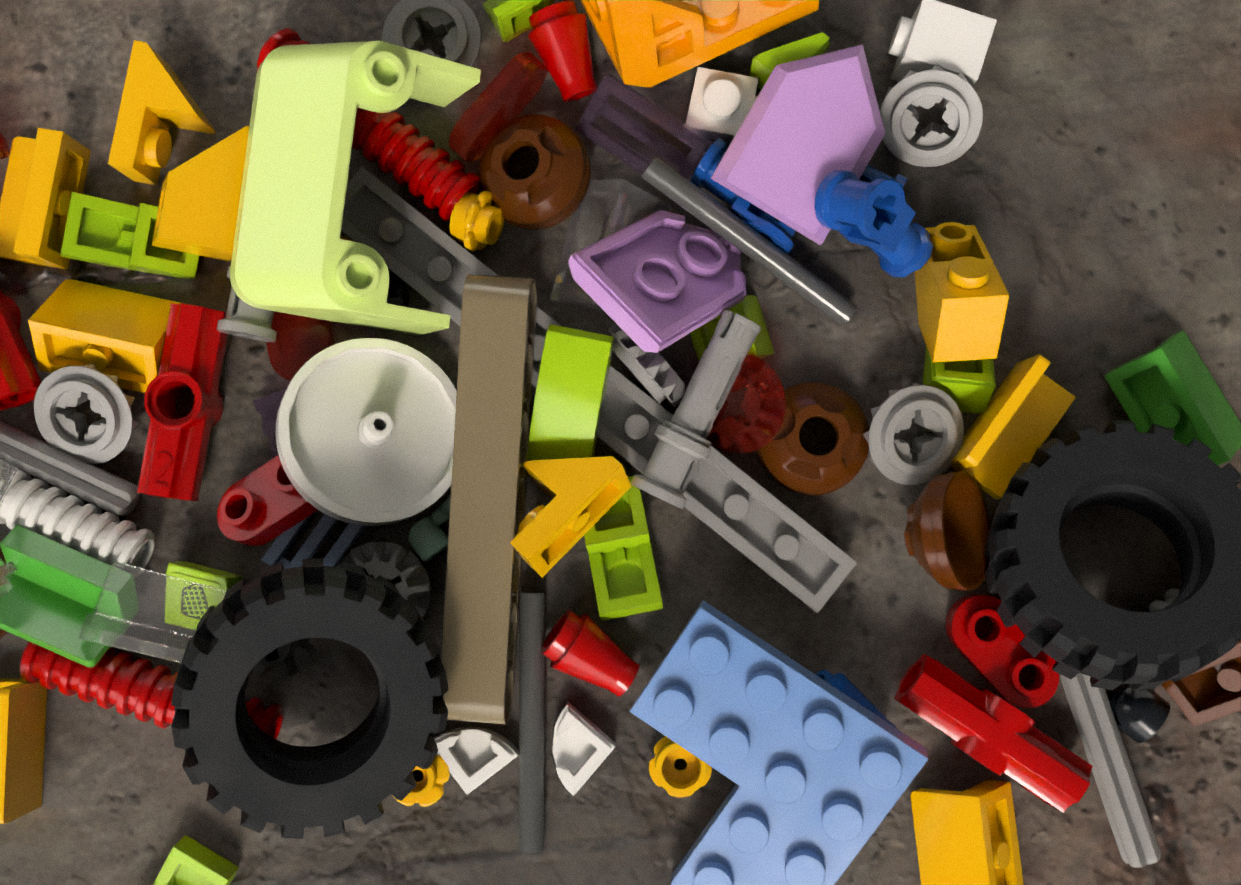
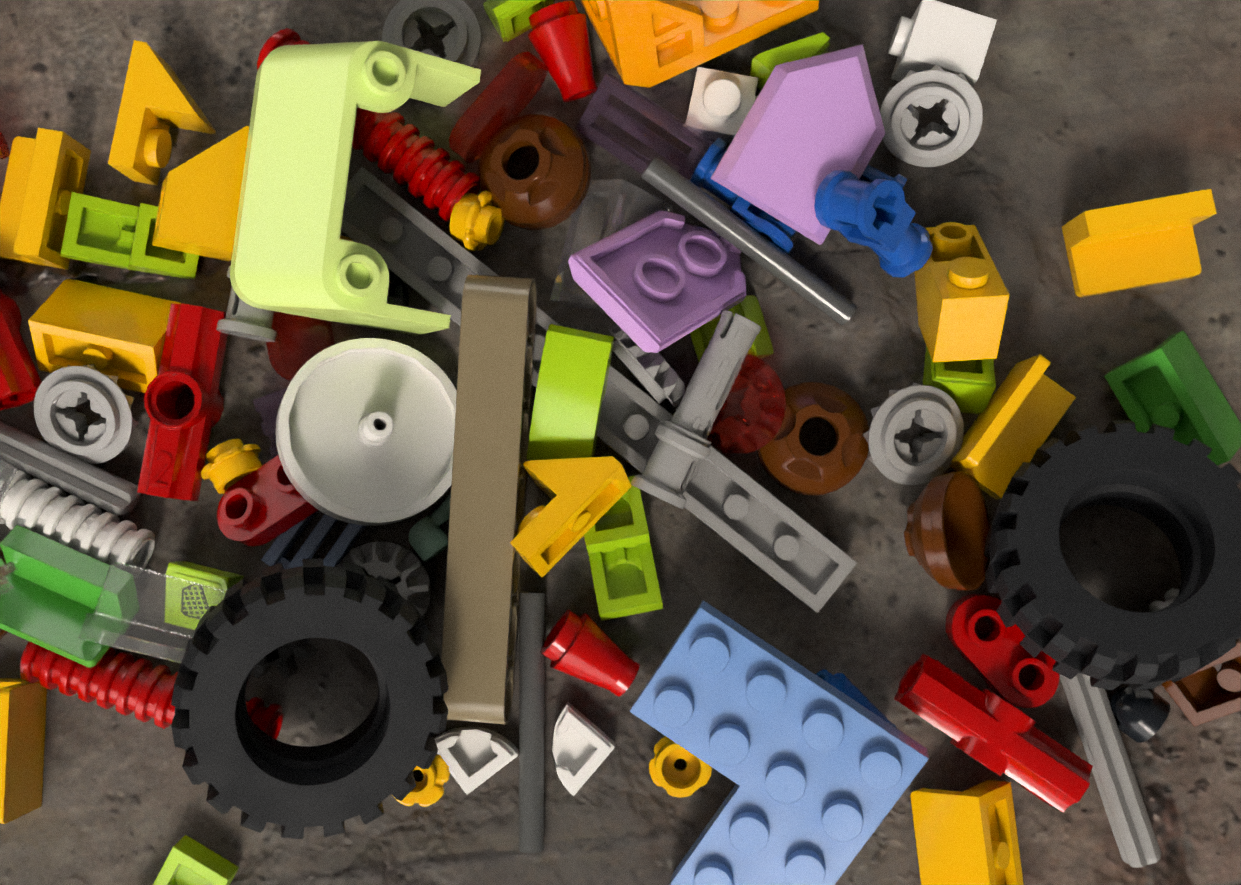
none -> yellow plate [201,438,262,494]
none -> yellow panel [1062,189,1217,297]

